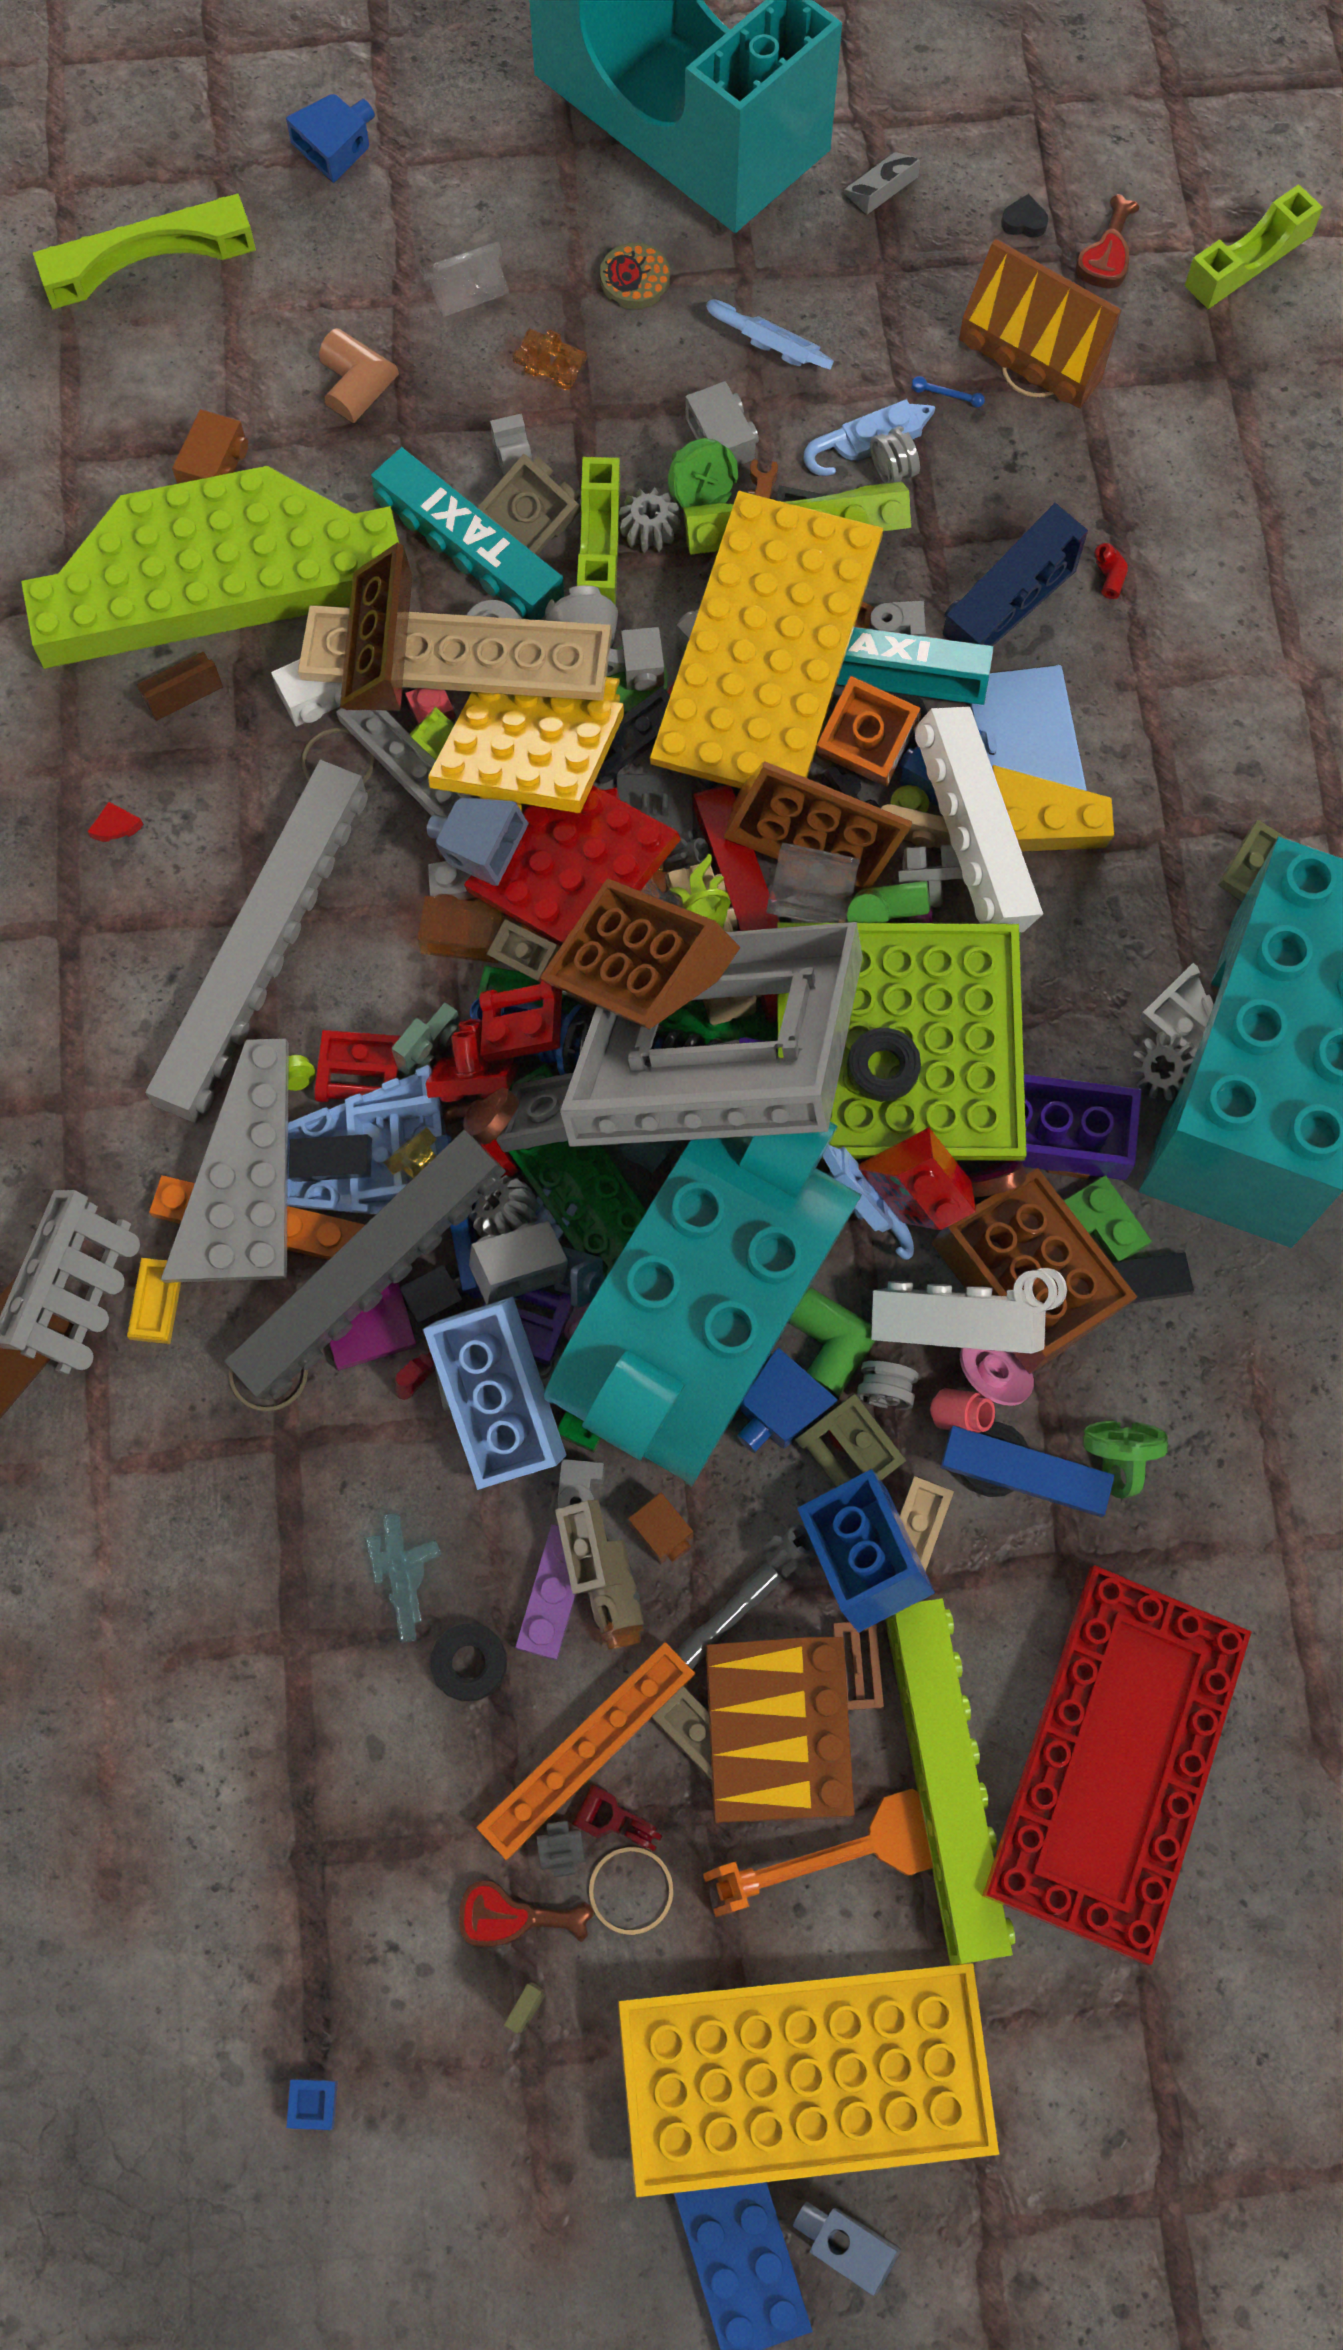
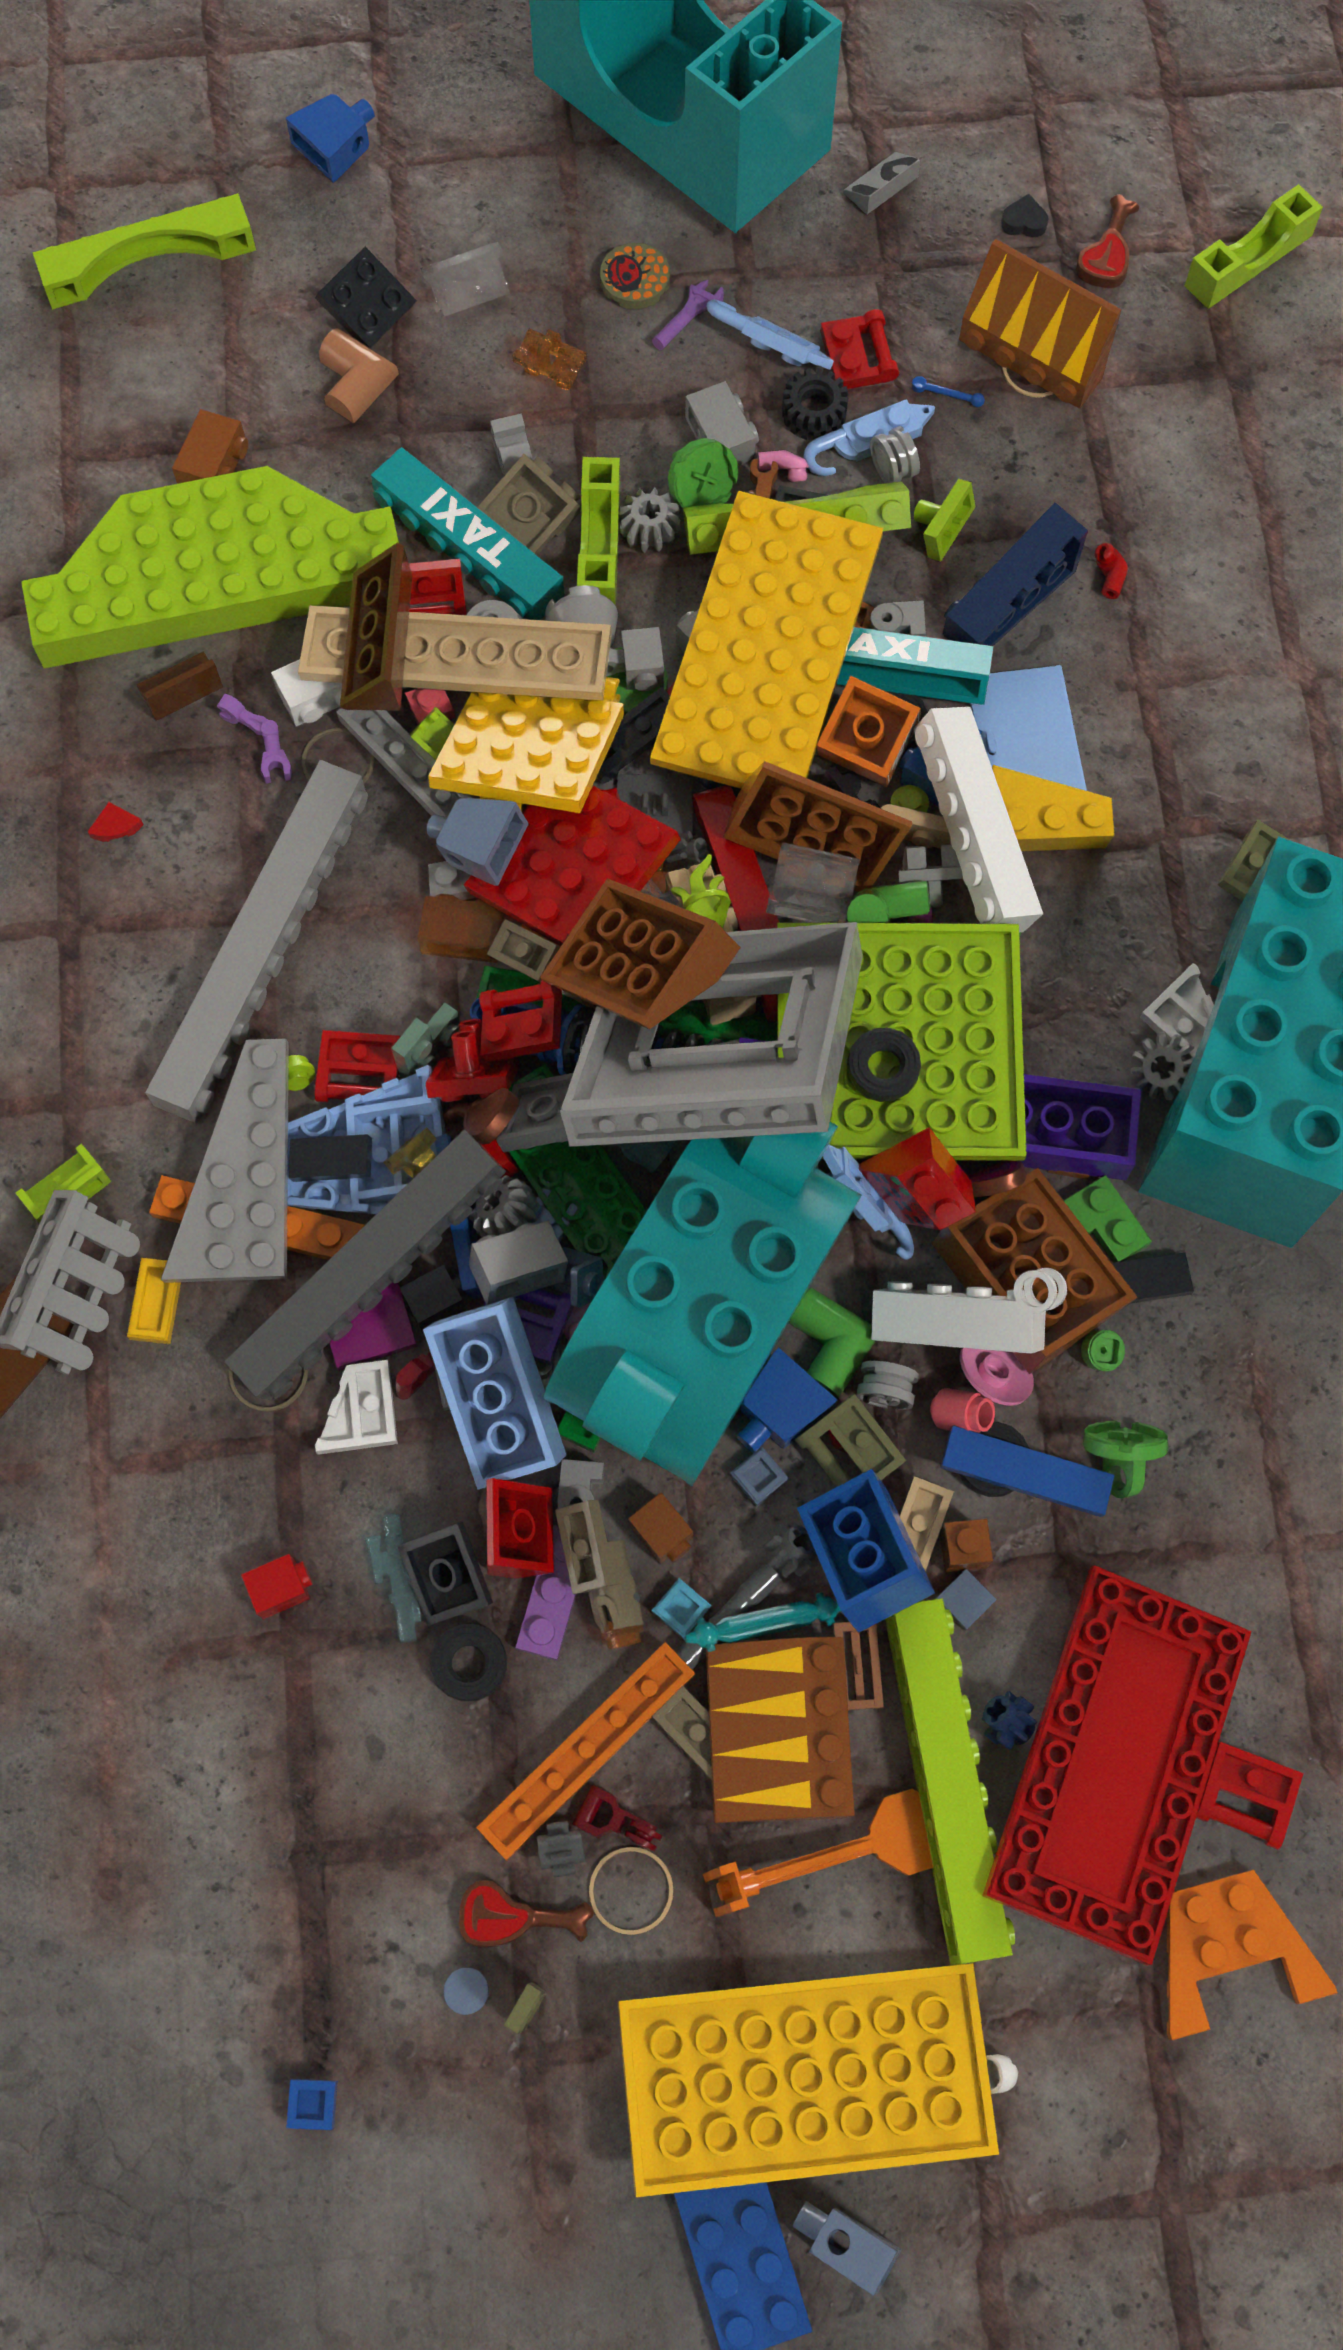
none -> lime hinge [15,1143,111,1224]
none -> medium lavender piece [217,694,292,783]
none -> red brick [241,1554,313,1620]
none -> black plate [315,246,417,349]
none -> white wing [315,1360,398,1455]
none -> black slope [398,1521,493,1626]
none -> red plate [409,559,467,615]
none -> sand blue tile [444,1967,489,2015]
none -> red slope [486,1478,554,1579]
none -> medium lavender piece [652,280,724,350]
none -> medium azure tile [652,1578,712,1640]
none -> teal wheel [685,1592,841,1652]
none -> sand blue tile [730,1447,789,1507]
none -> bright pink arm [758,450,809,482]
none -> black tyre [782,368,848,440]
none -> red plate [820,309,899,389]
none -> lime tile [914,478,976,562]
none -> sand blue tile [936,1569,997,1631]
none -> dark orange brick [940,1519,993,1573]
none -> dark blue gear [982,1691,1037,1750]
none -> white hinge [986,2054,1018,2094]
none -> bright green tile [1081,1330,1125,1371]
none -> orange wing [1167,1870,1338,2040]
none -> red plate [1196,1742,1304,1850]

